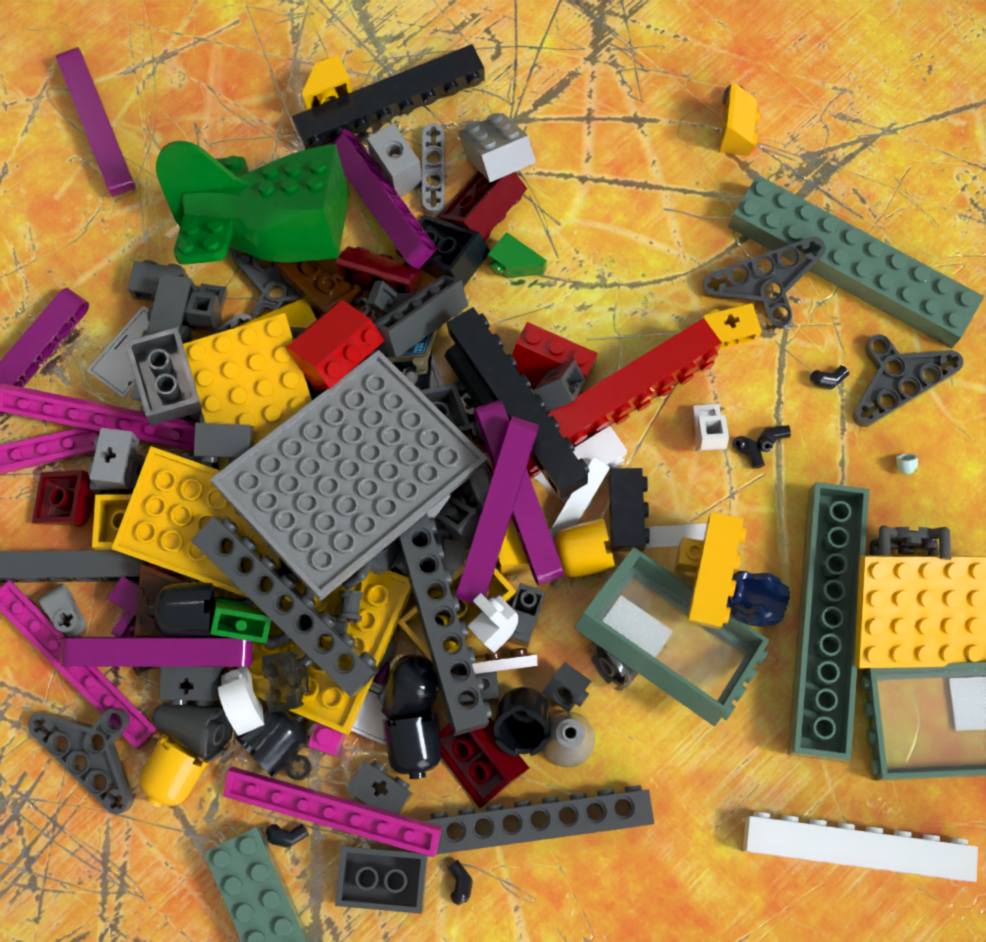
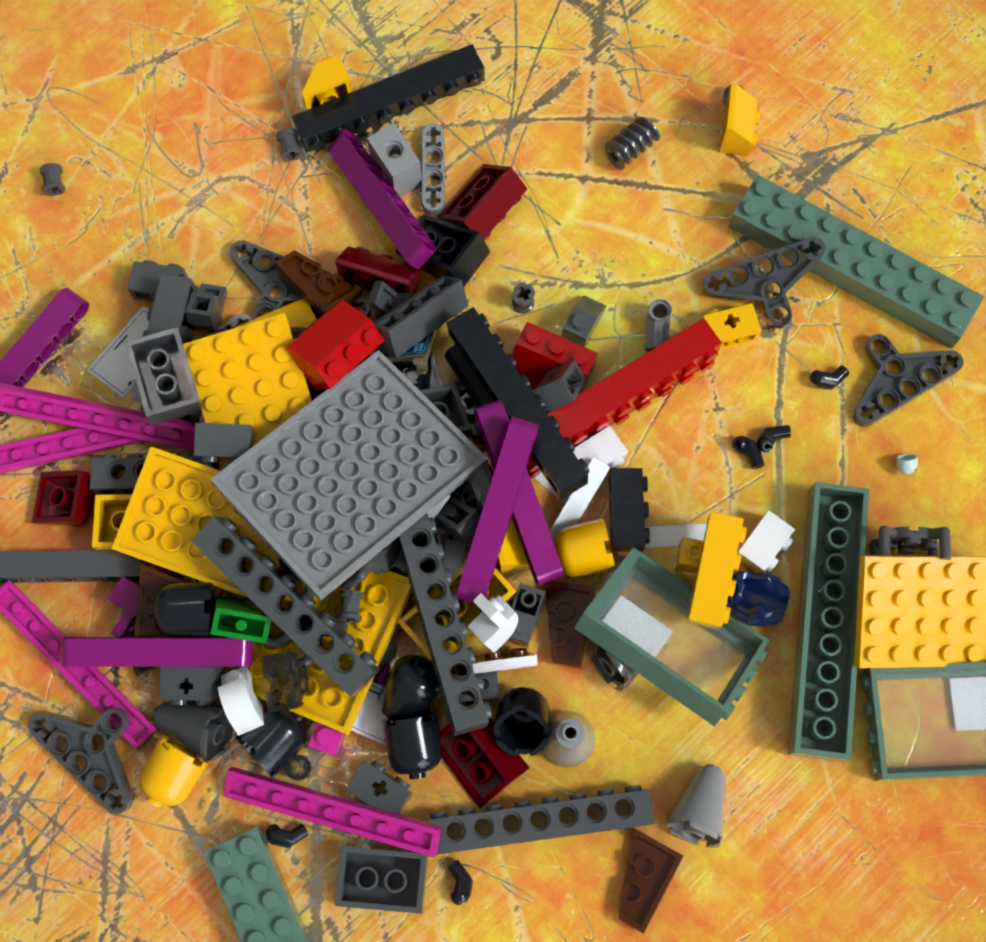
light grey piece [38,584,86,637] -> none
magenta beam [55,47,136,197] -> none
light grey brick [88,428,139,490] -> none
green brick [156,141,350,265] -> none
light grey brick [458,113,536,182] -> none
green slope [488,232,547,279] -> none
dark grey brick [542,662,591,713] -> none
white brick [692,404,729,451] -> none
white brick [742,812,978,882] -> none
none -> dark grey bush [39,163,65,196]
none -> dark grey bush [276,128,303,161]
none -> dark grey bush [512,283,535,314]
none -> reddish brown wing [544,580,597,669]
none -> dark grey slope [562,296,606,348]
none -> dark grey piece [605,117,660,170]
none -> reddish brown wing [618,827,684,934]
none -> light grey piece [645,299,672,352]
none -> light grey cone [666,764,726,848]
none -> white brick [737,511,795,573]

